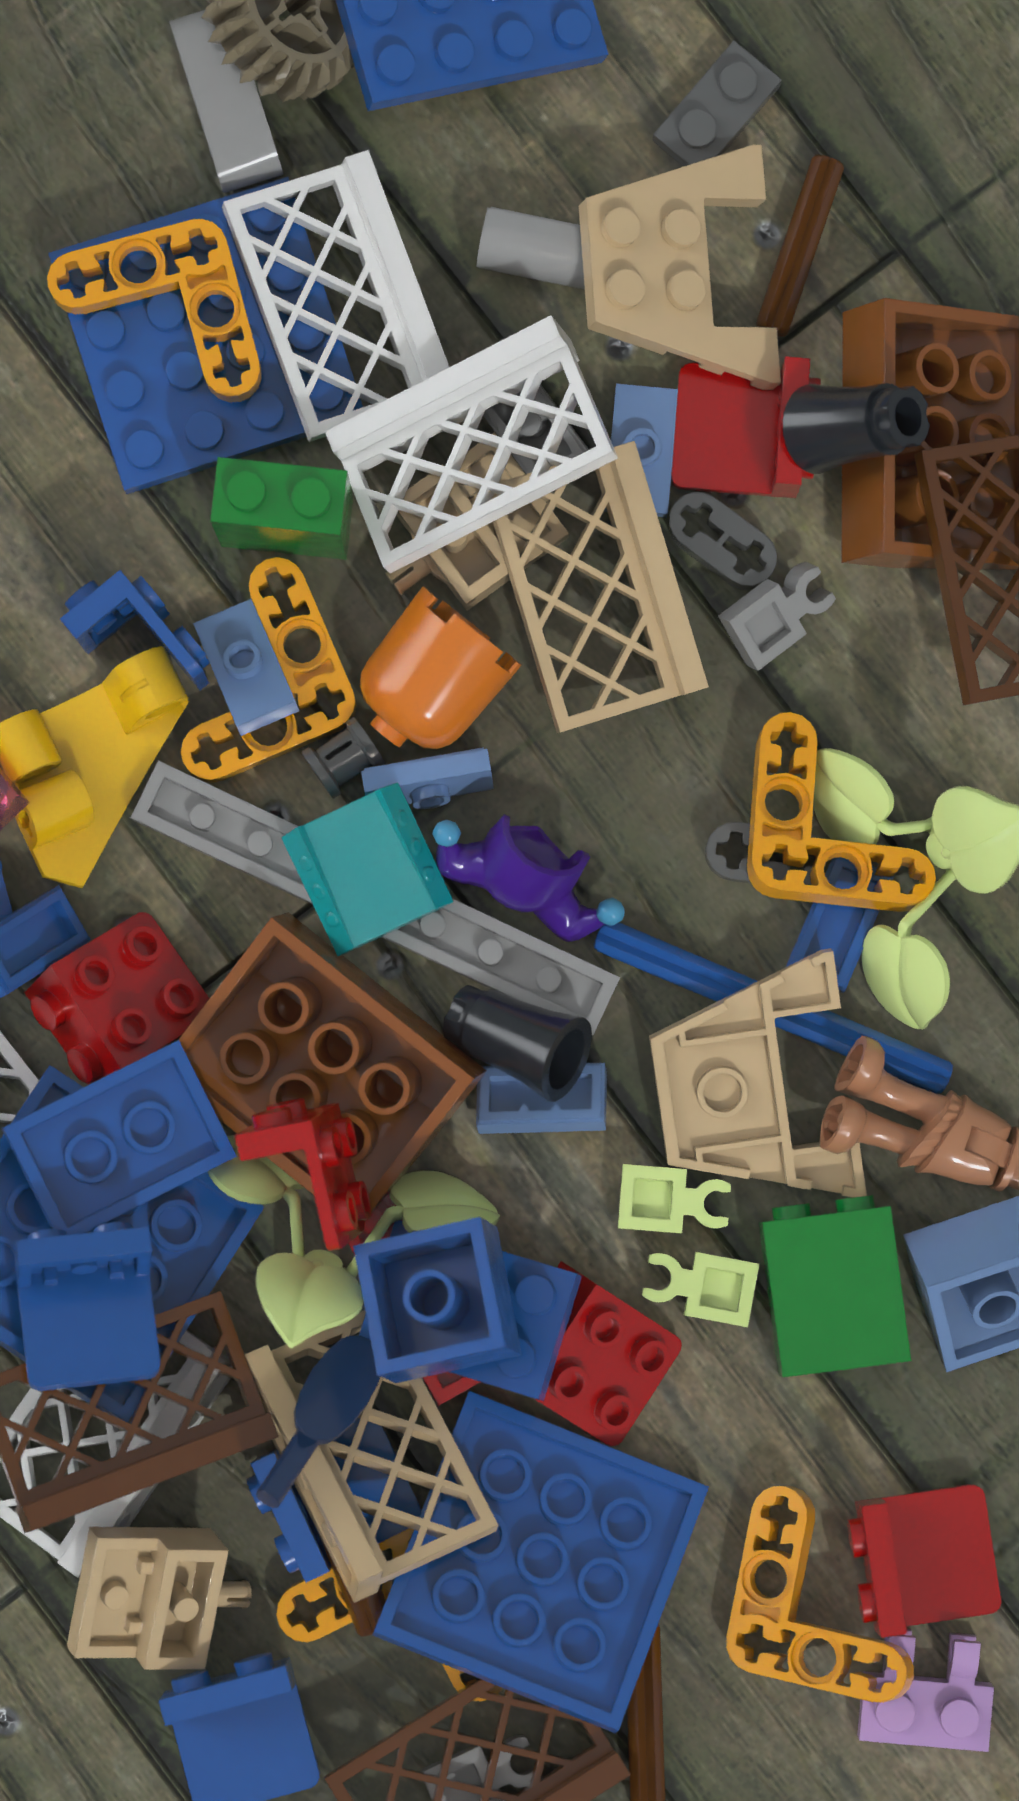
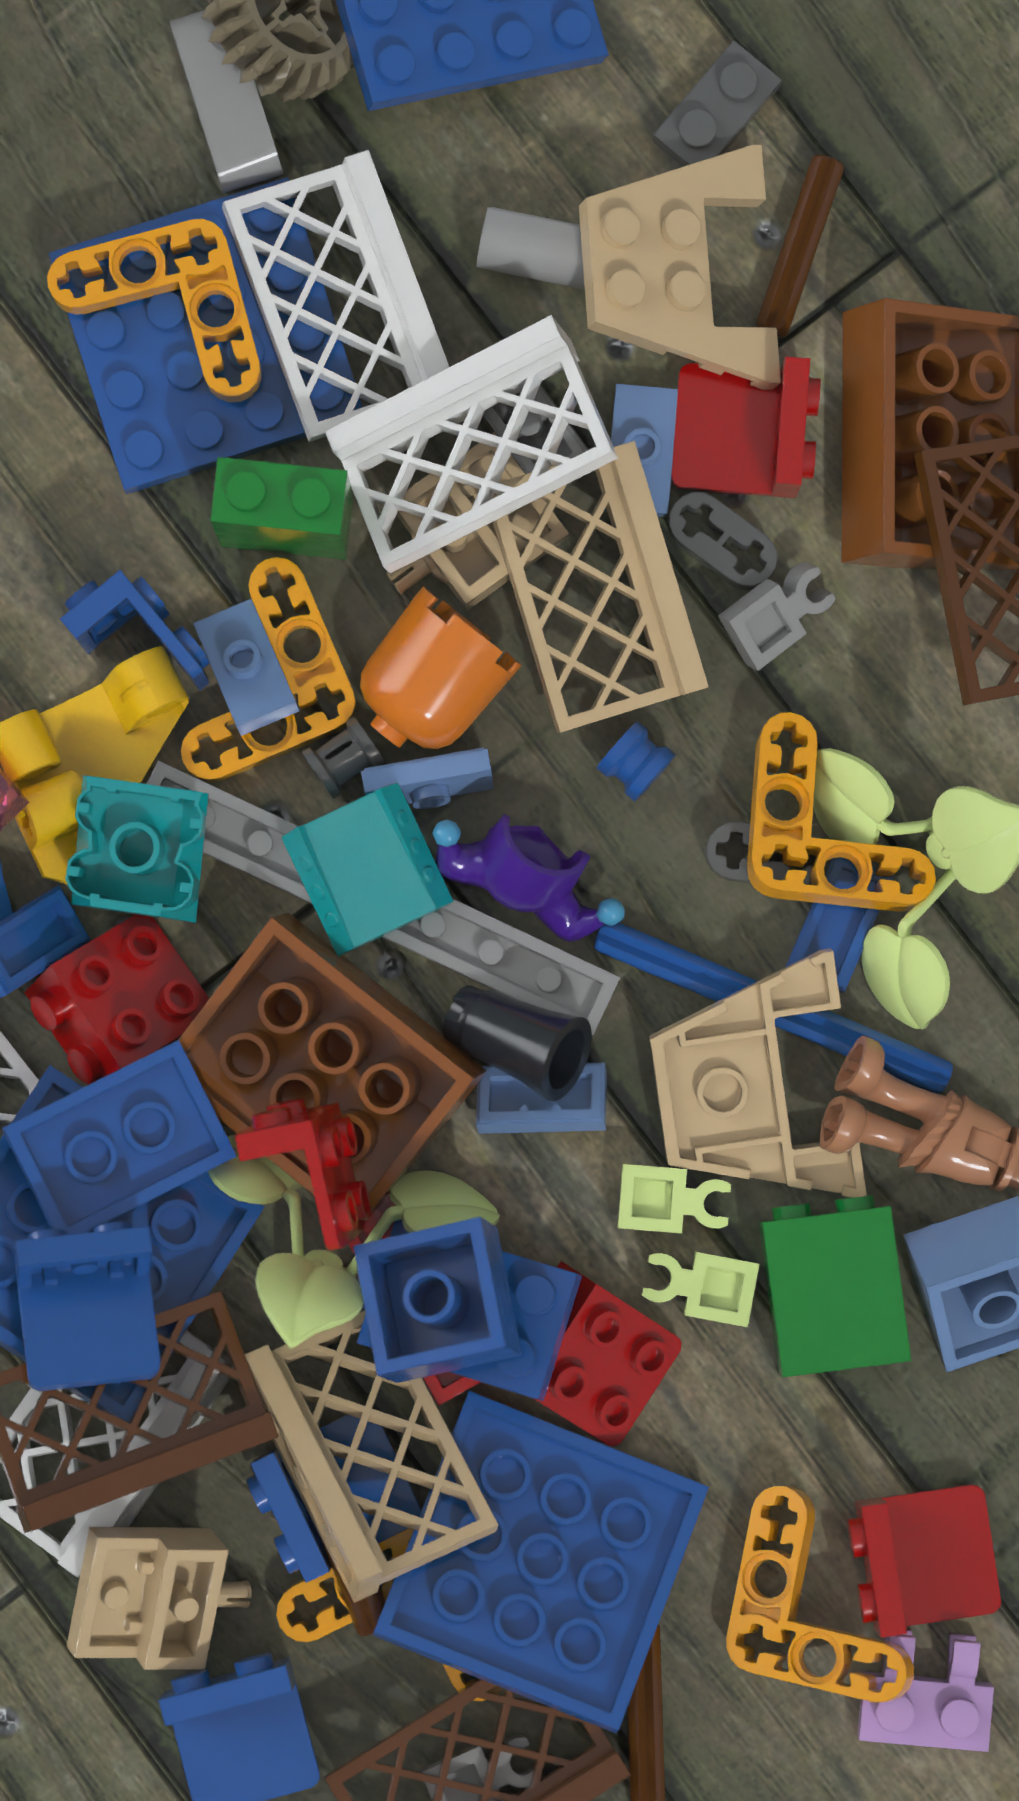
dark blue piece [256,1335,380,1508] -> none
black plant [783,383,930,474] -> none
none -> teal slope [65,775,209,923]
none -> blue wheel [596,721,676,802]

